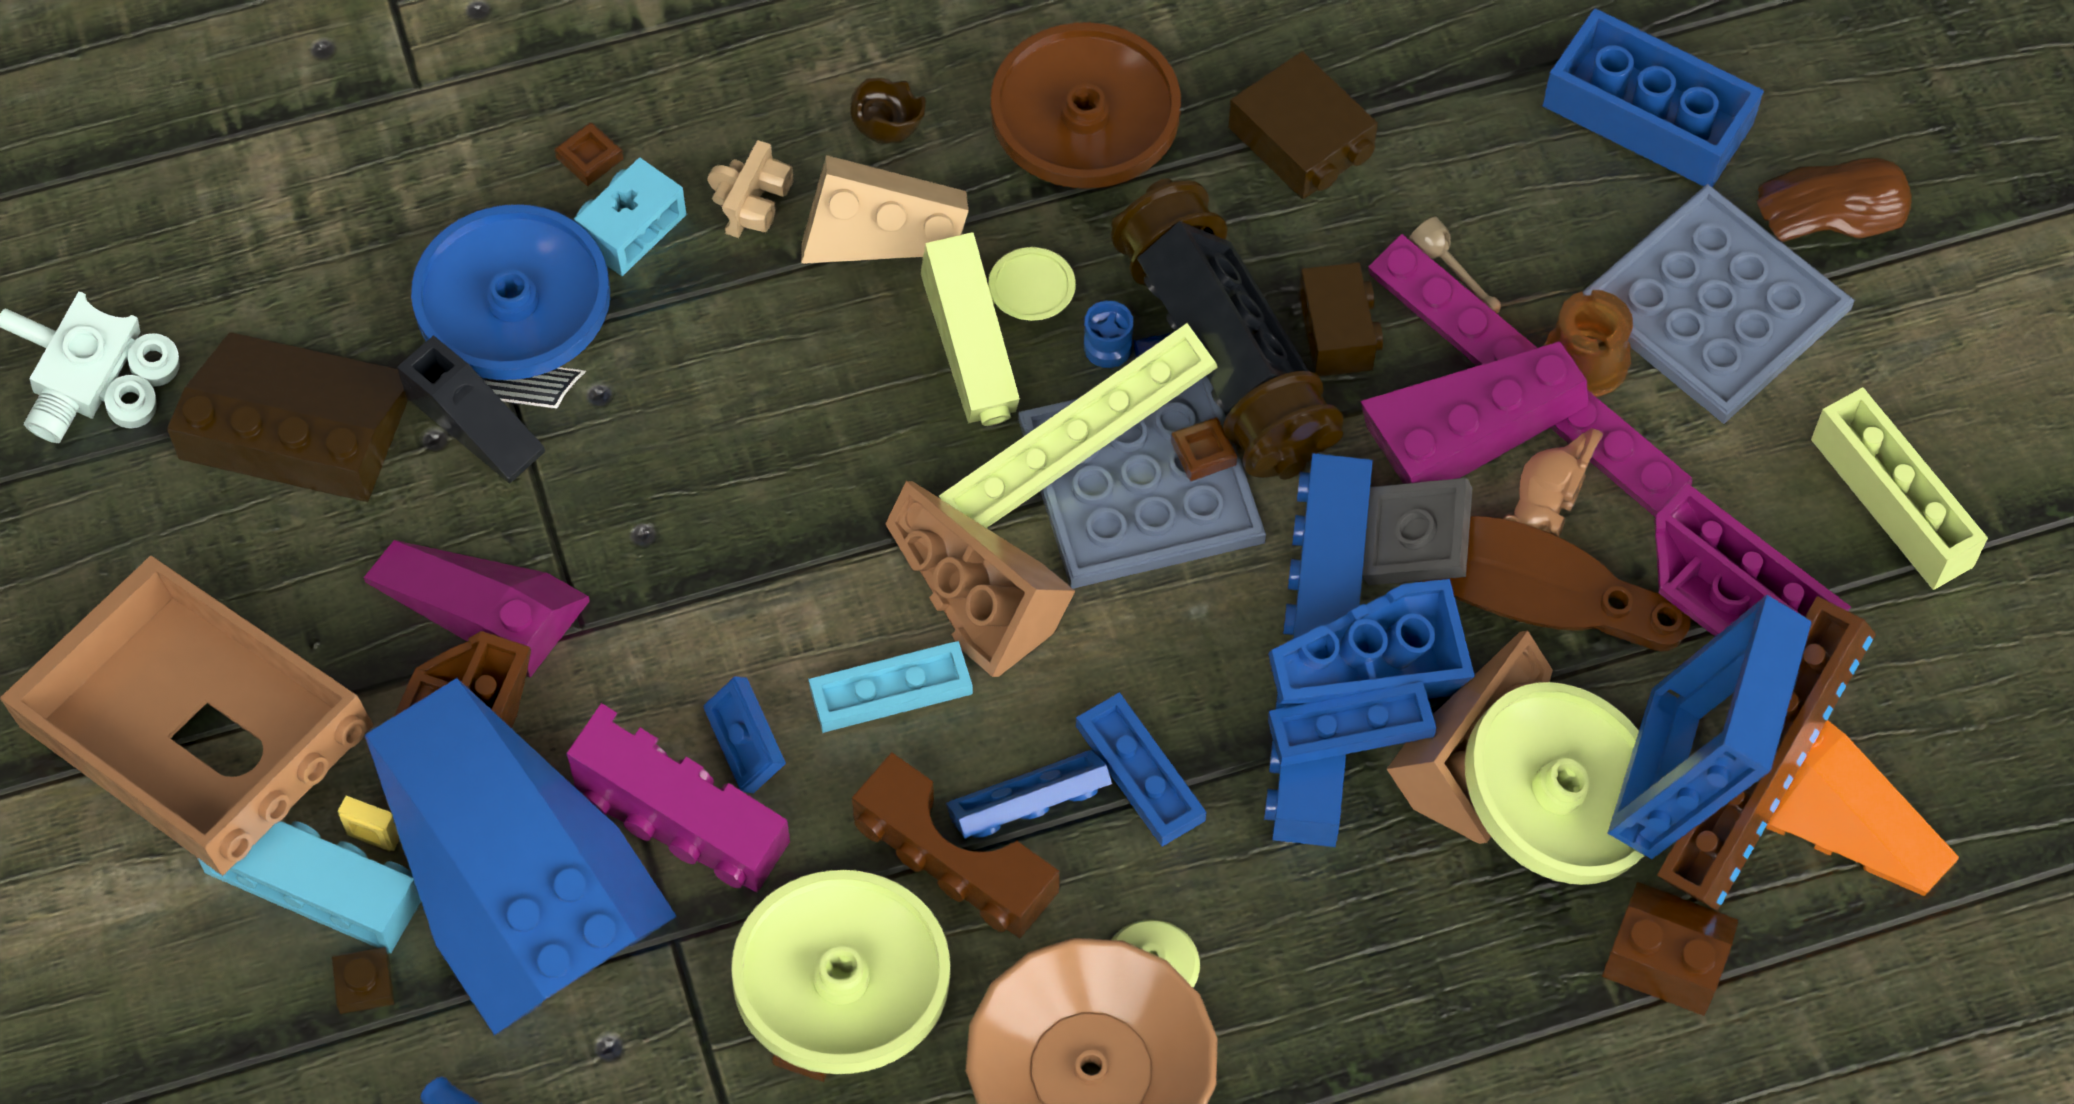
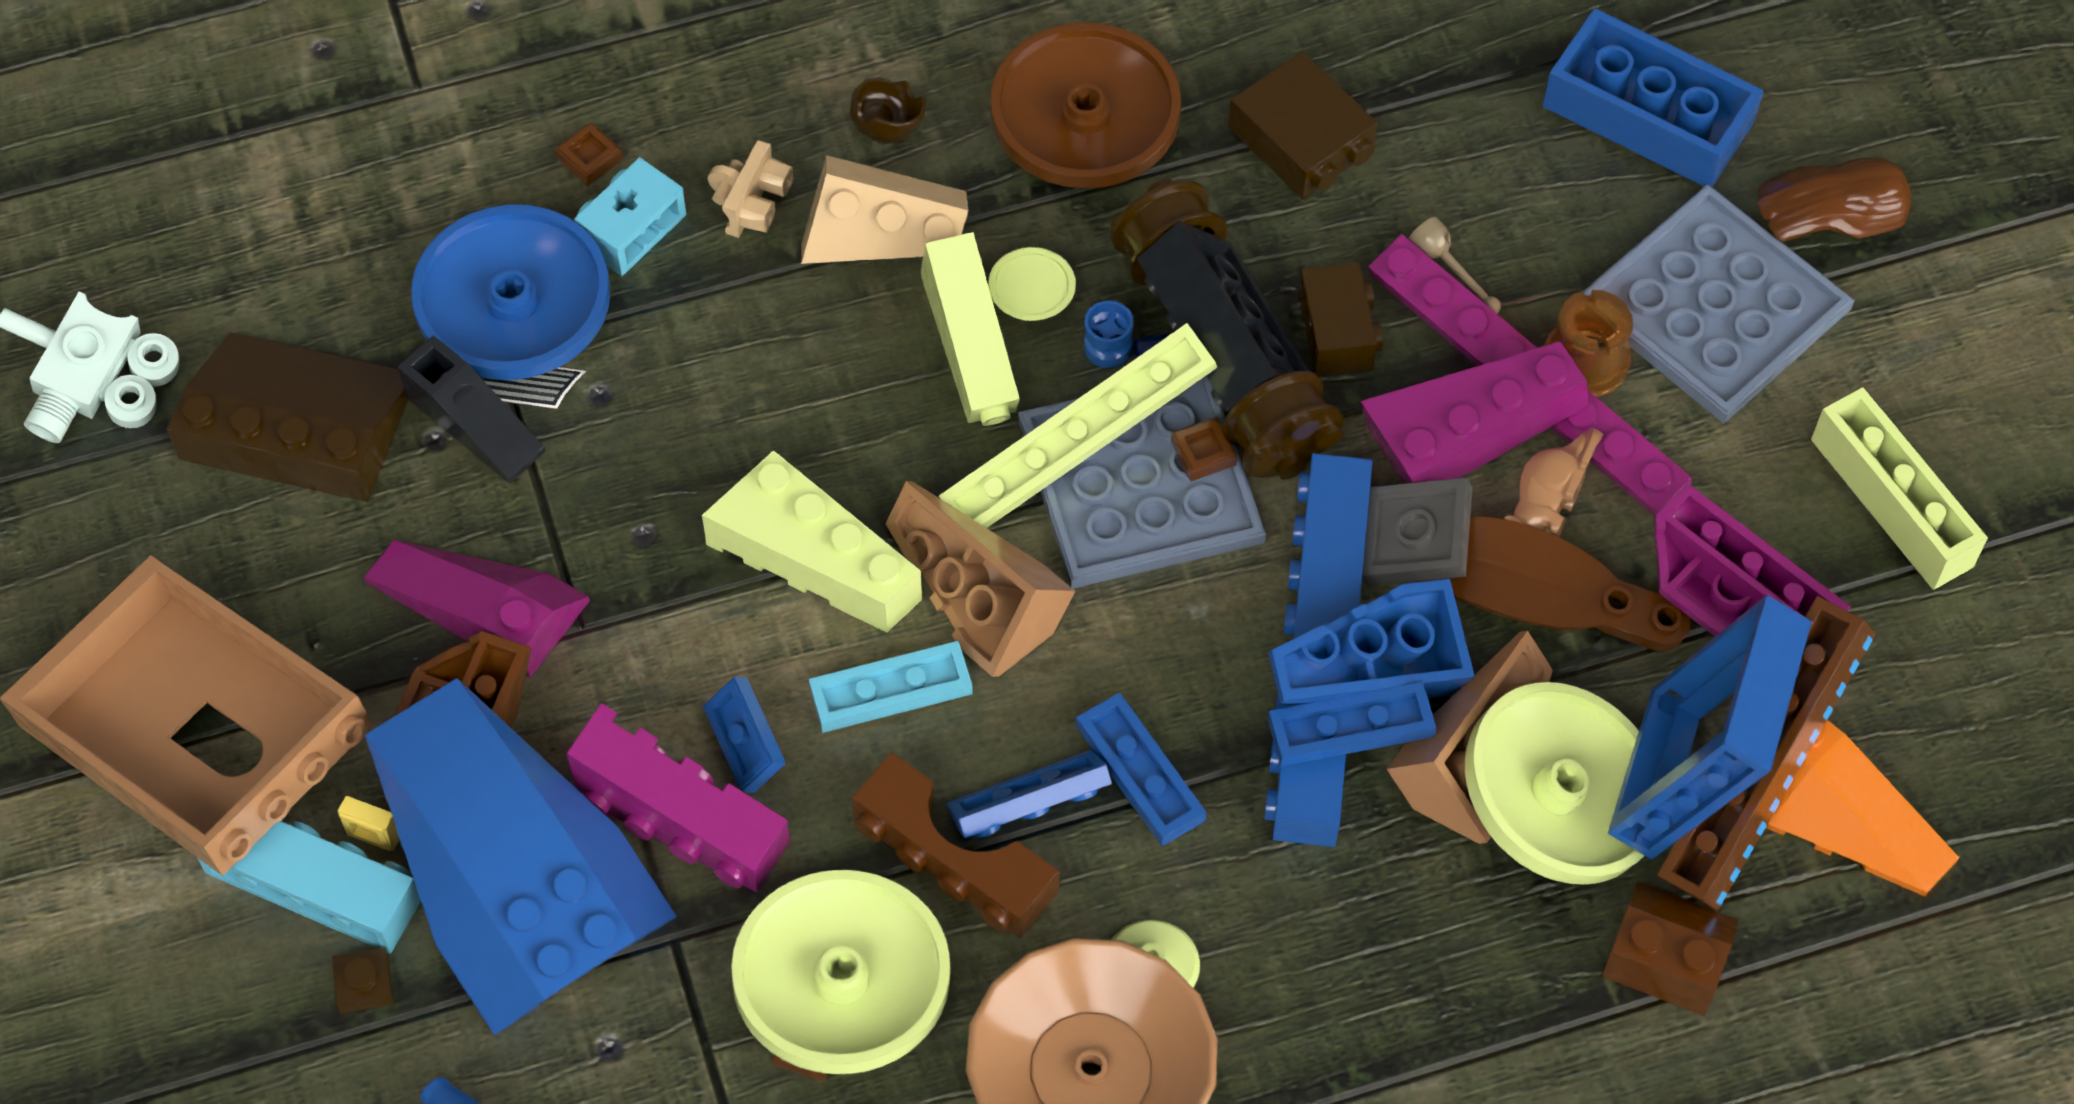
none -> yellowish green wedge [702,450,922,633]

